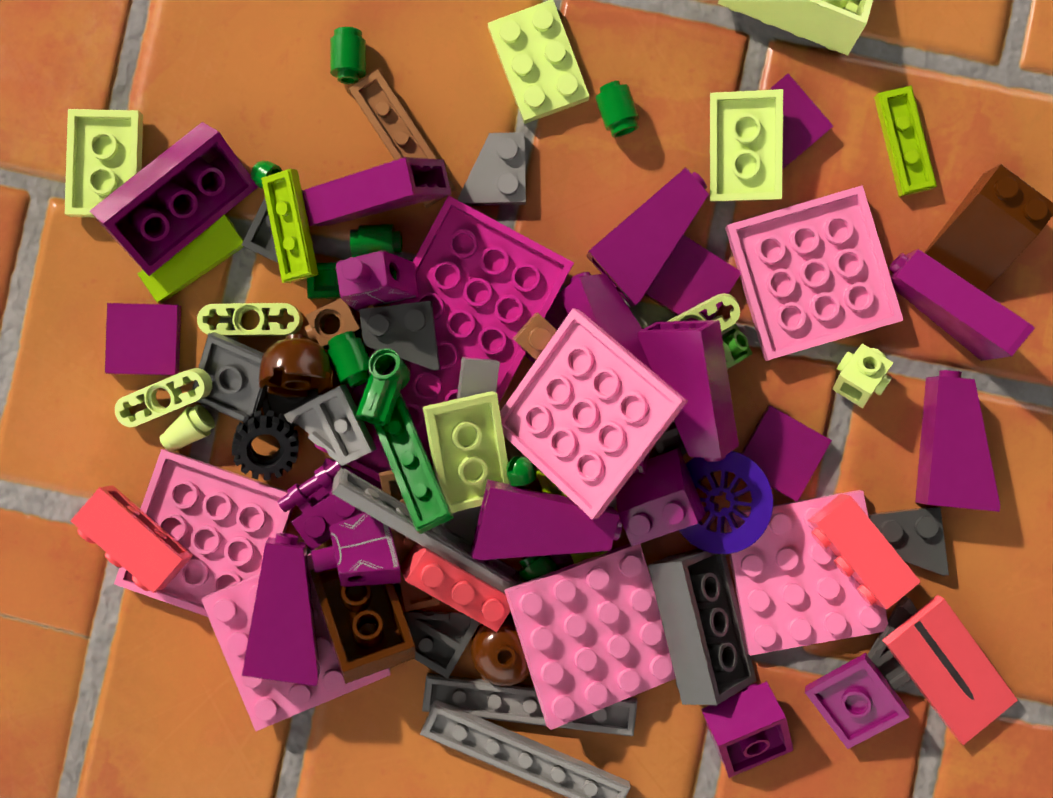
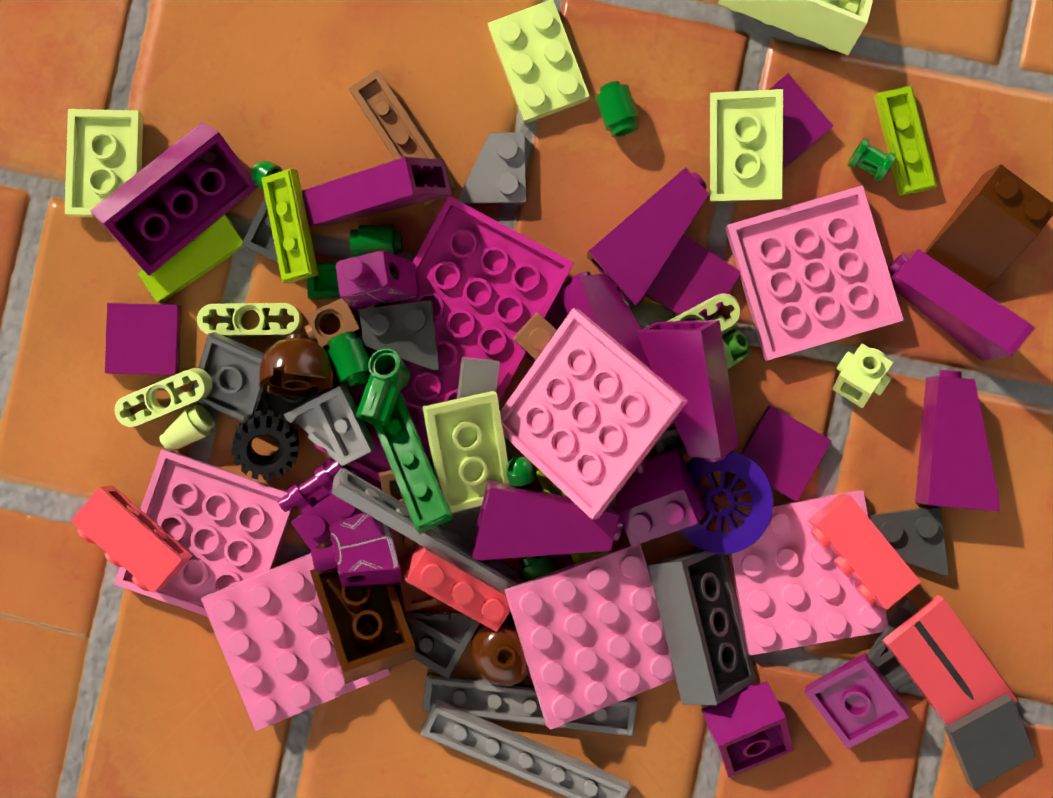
magenta slope [242,533,320,686] -> none
green brick [330,27,366,84] -> none
none -> green bush [847,137,896,182]
none -> dark grey tile [944,694,1035,790]

